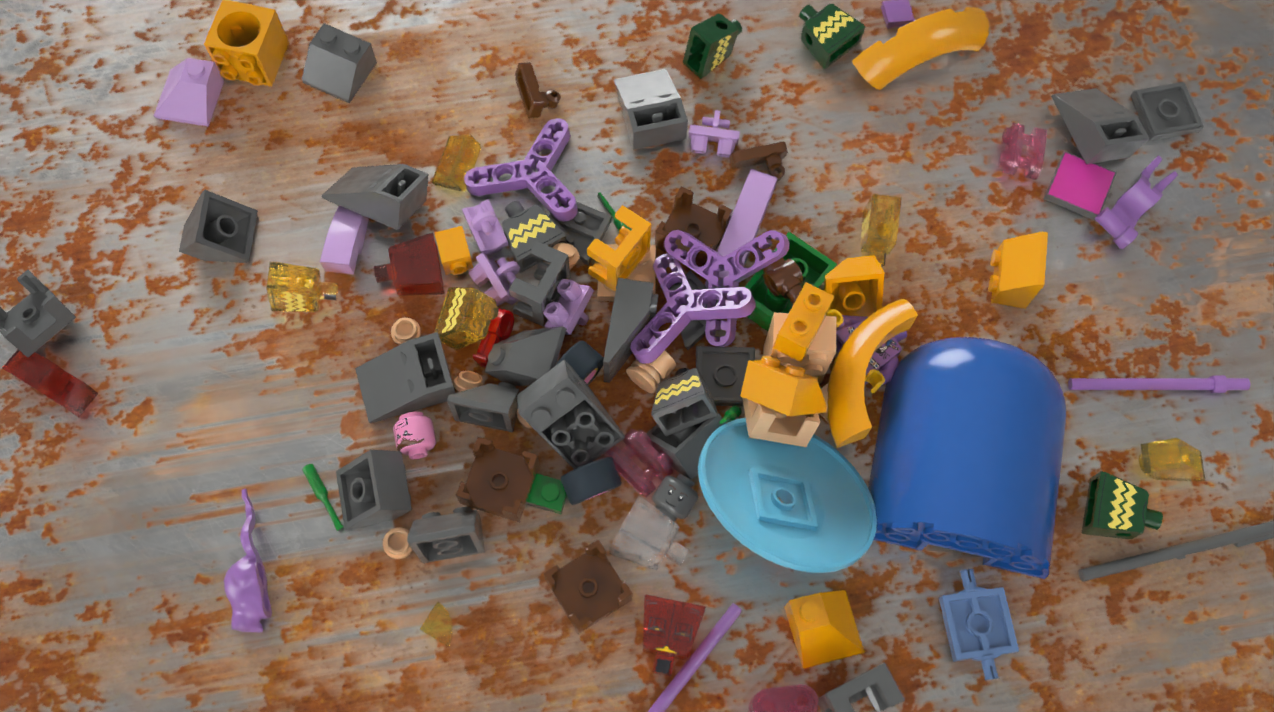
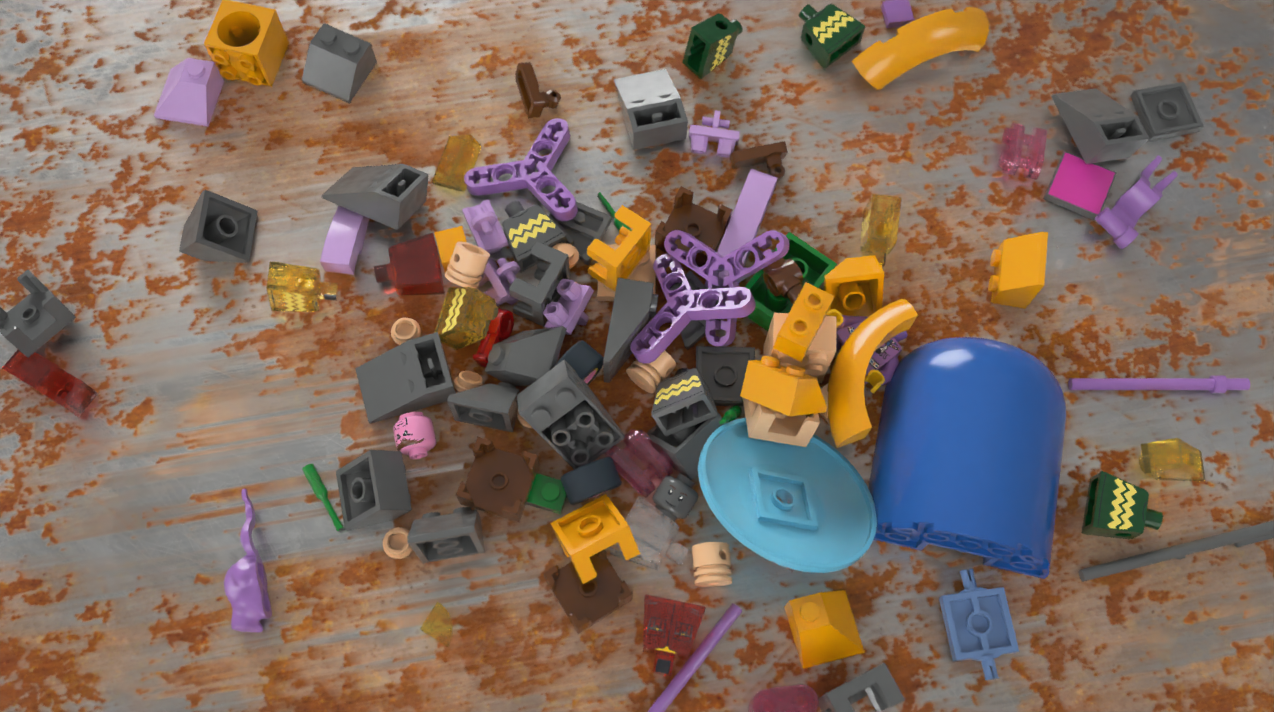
none -> light nougat piece [445,242,490,289]
none -> light orange panel [551,494,640,584]
none -> light nougat piece [692,542,732,587]

